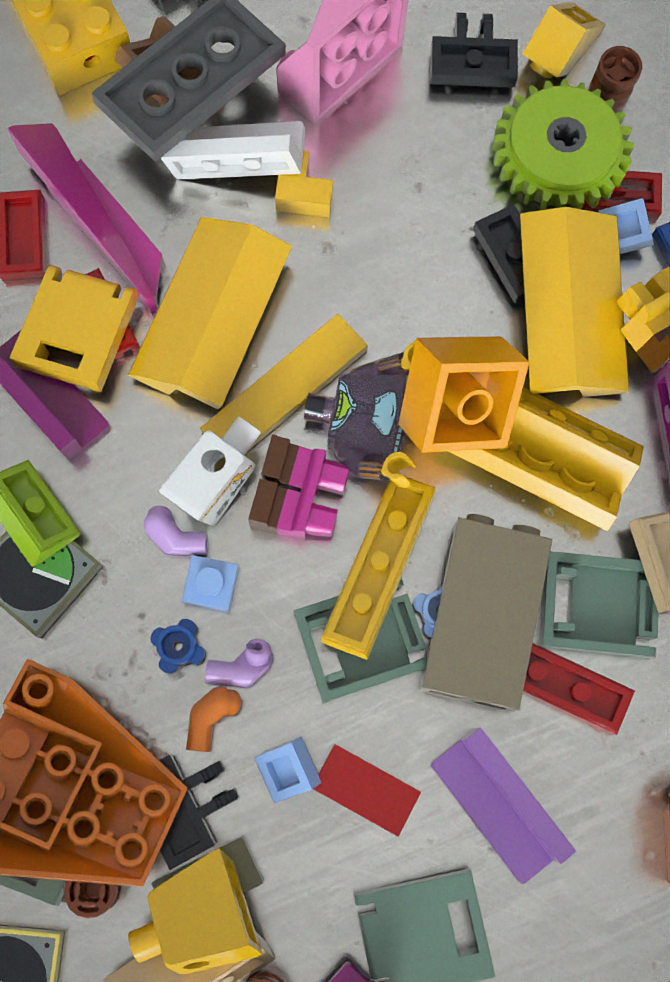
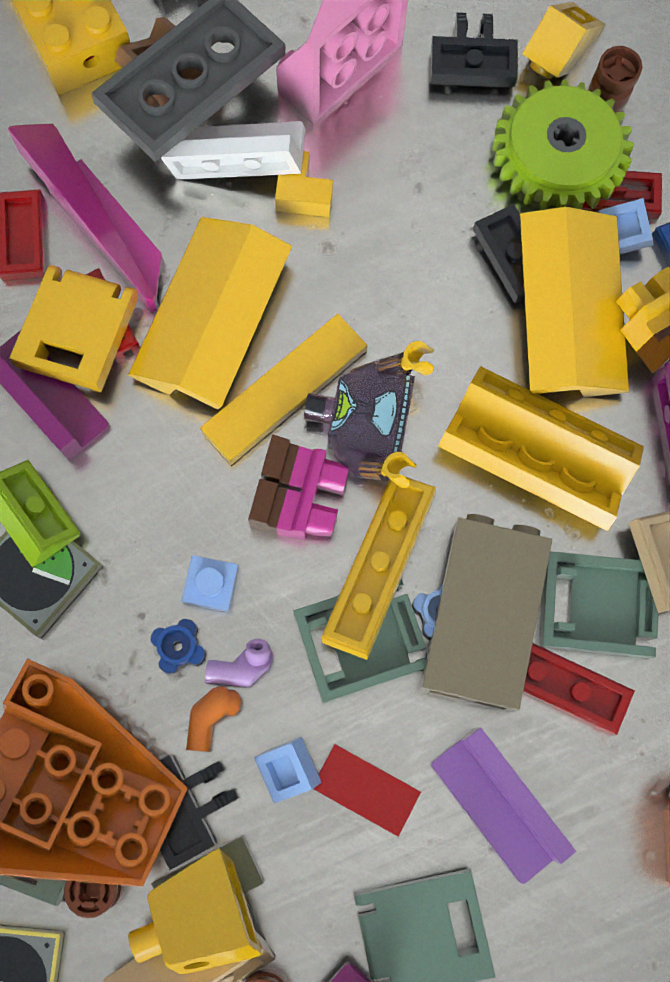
lavender arm [144,505,208,555] -> none
white torso [158,416,261,526] -> none
light orange brick [398,336,529,453] -> none

